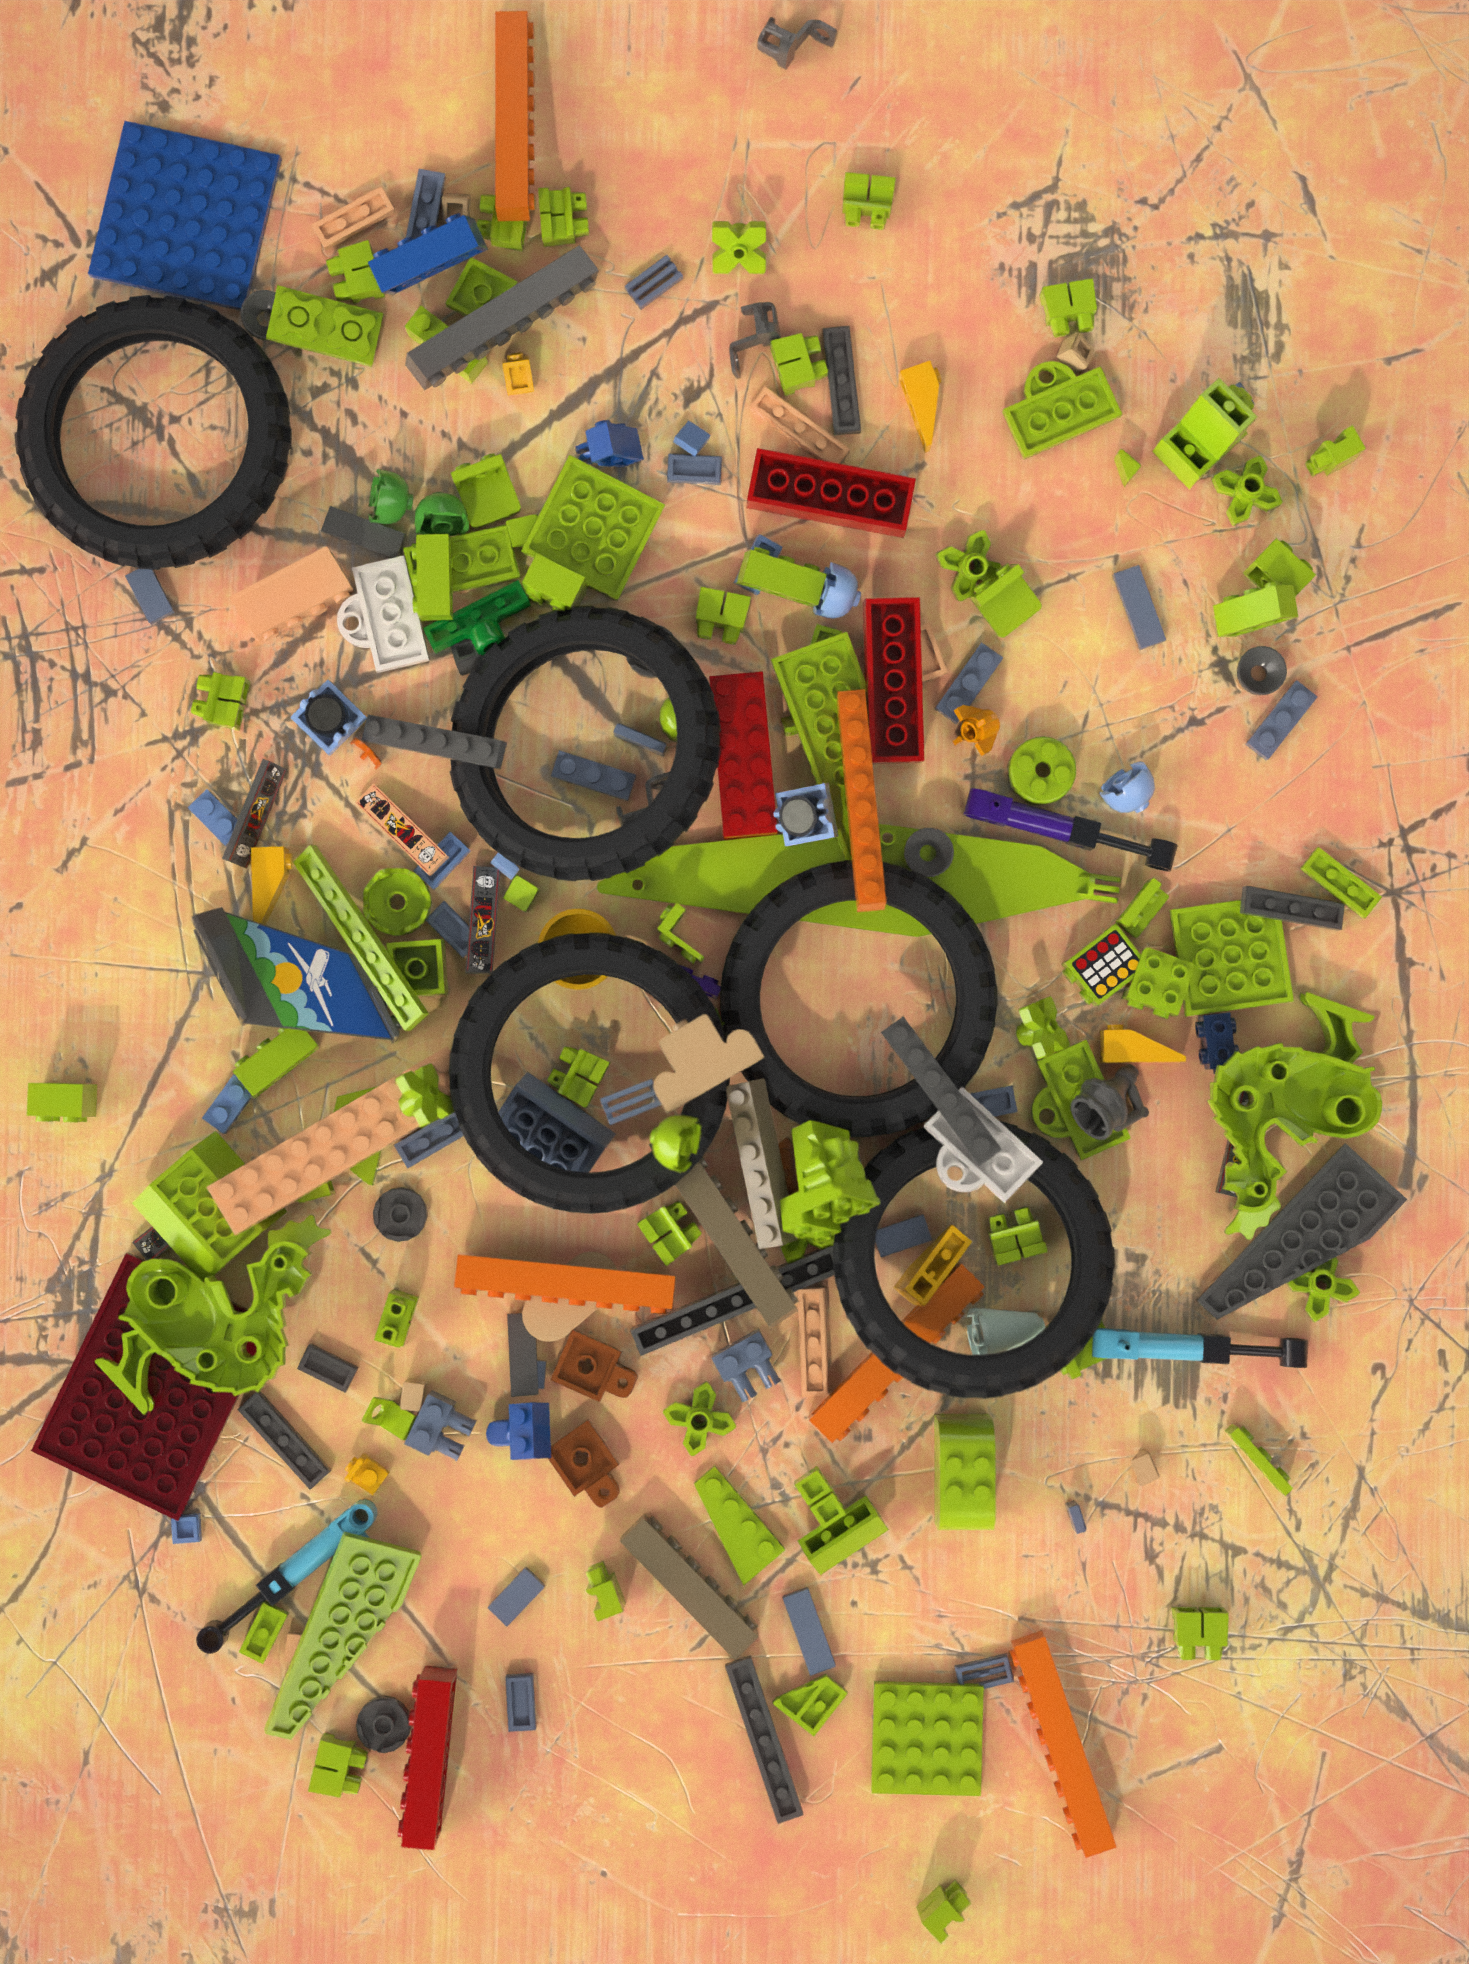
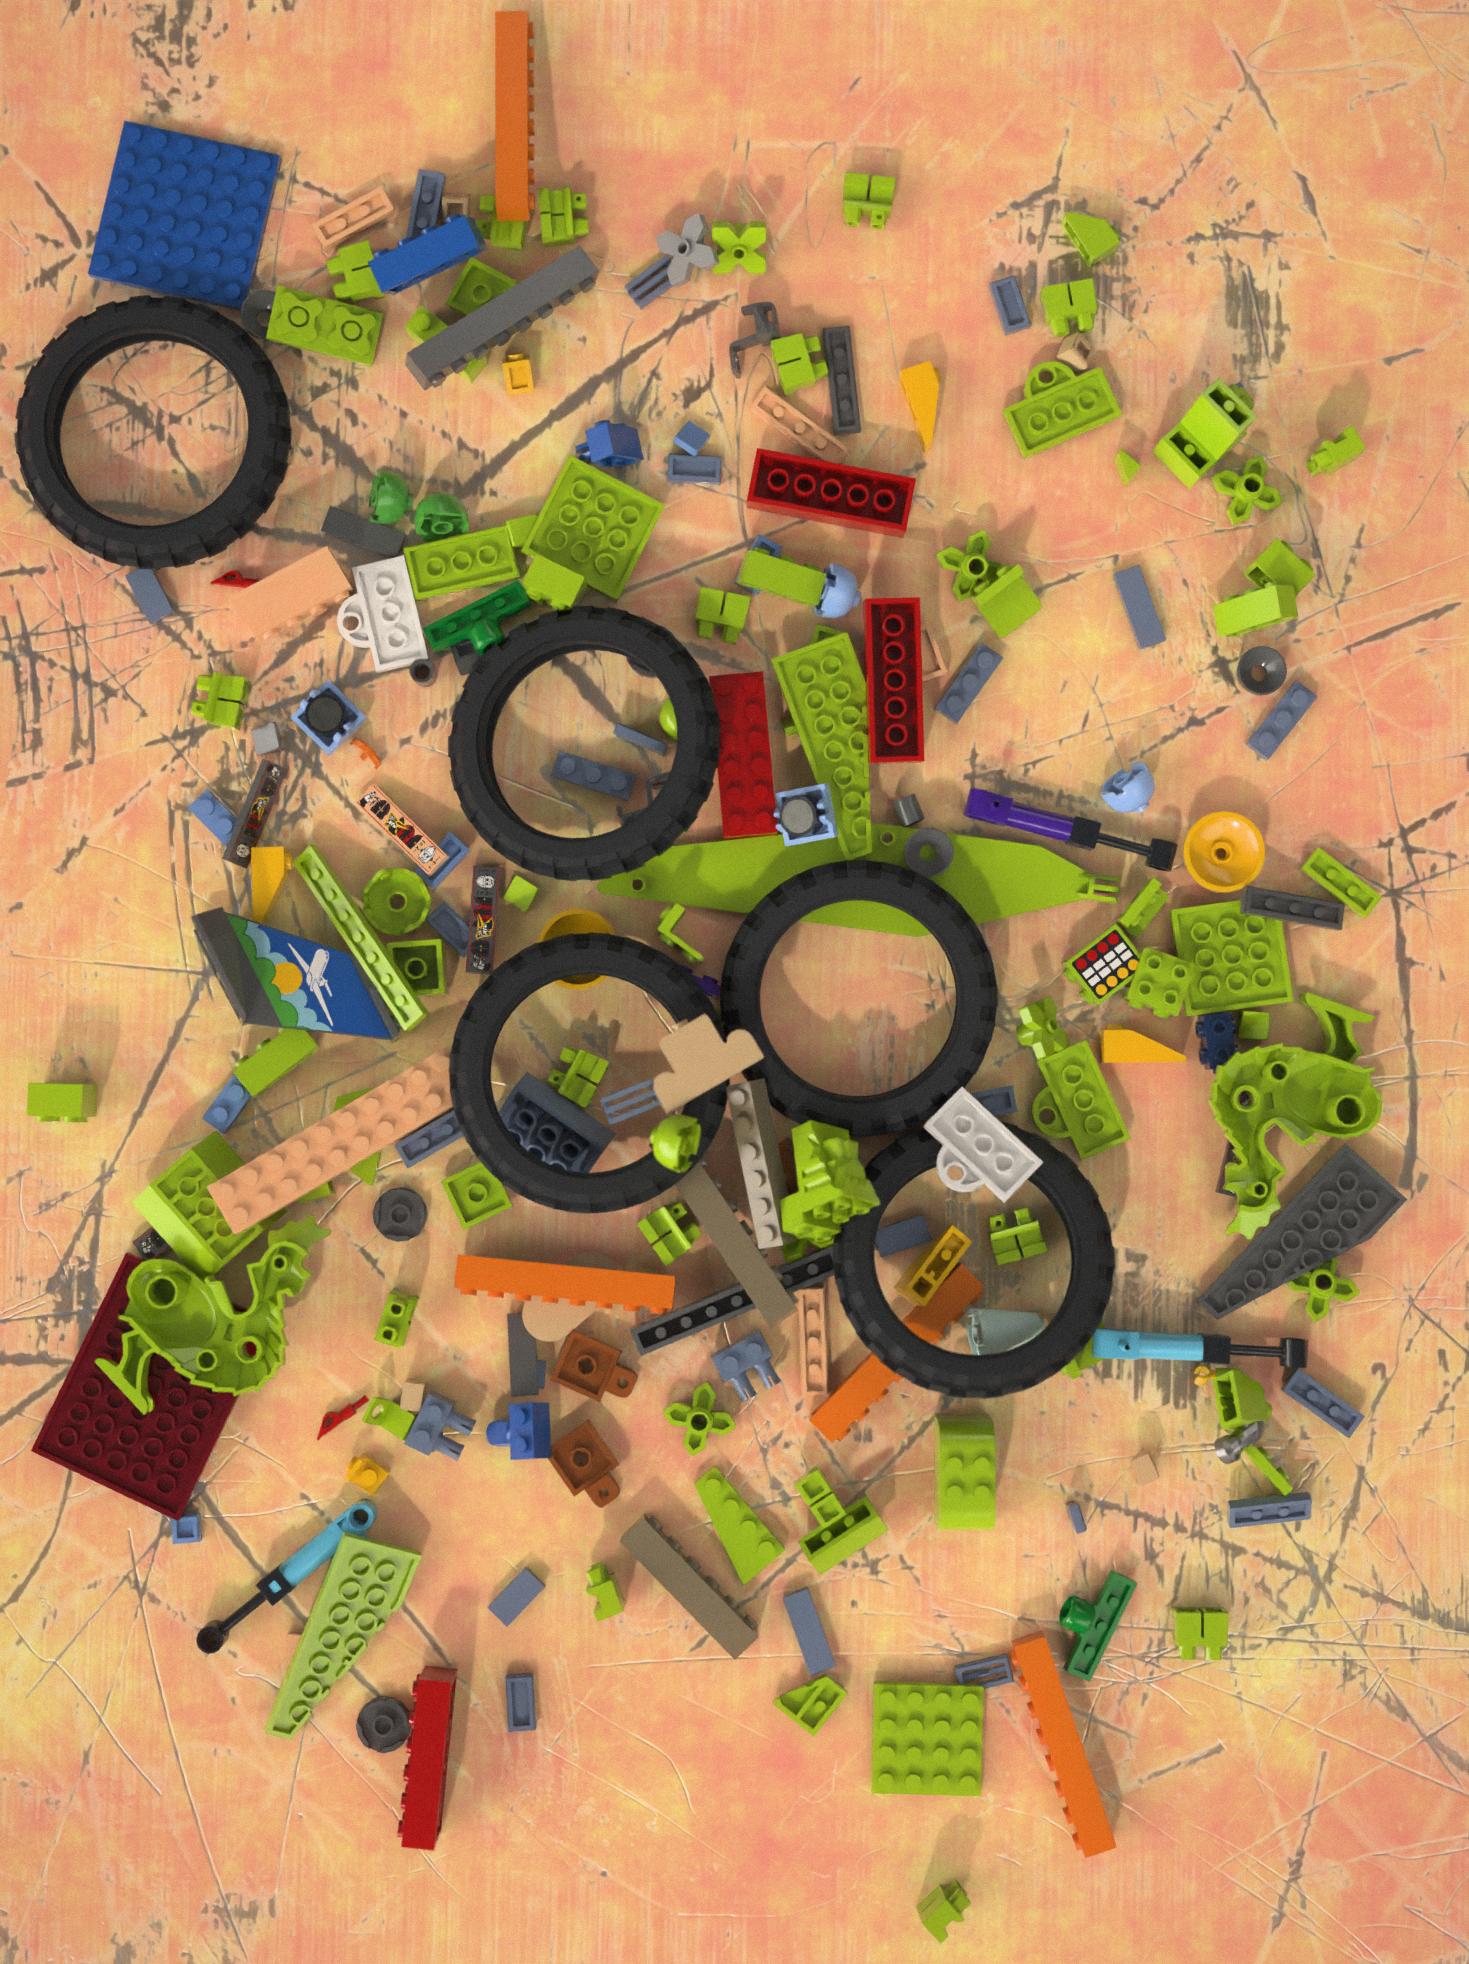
dark grey tile [237,1391,331,1490] -> none
lime plate [239,1601,290,1664] -> none
dark grey tile [297,1343,359,1393] -> none
lime hips [308,1733,368,1798] -> none
dark grey plate [362,714,507,769] -> none
lime plant [395,1063,455,1127] -> none
lime brick [412,534,453,621] -> none
lime bracket [451,453,521,529] -> none
light blue tile [491,853,520,880] -> none
dark grey plate [725,1655,804,1824] -> none
dark grey piece [757,17,837,70] -> none
orange brick [836,689,886,912] -> none
dark grey plate [881,1016,1002,1166] -> none
light orange brick [952,705,1000,756] -> none
lime plate [1007,736,1077,805] -> none
dark grey piece [1071,1064,1149,1140] -> none
none -> red hand [211,570,259,588]
none -> slope [251,722,284,756]
none -> red hand [317,1395,369,1441]
none -> dark grey beam [409,659,437,687]
none -> lime plate [441,1162,513,1230]
none -> light grey plant [656,213,720,287]
none -> dark grey beam [893,794,925,827]
none -> sand blue tile [988,275,1031,336]
none -> green plate [1059,1569,1138,1682]
none -> lime slope [1061,212,1120,268]
none -> yellow dish [1183,811,1265,893]
none -> lime torso [1194,1364,1272,1464]
none -> sand blue plate [1227,1492,1312,1528]
none -> lime slope [1237,1011,1270,1040]
none -> sand blue plate [1280,1368,1365,1438]

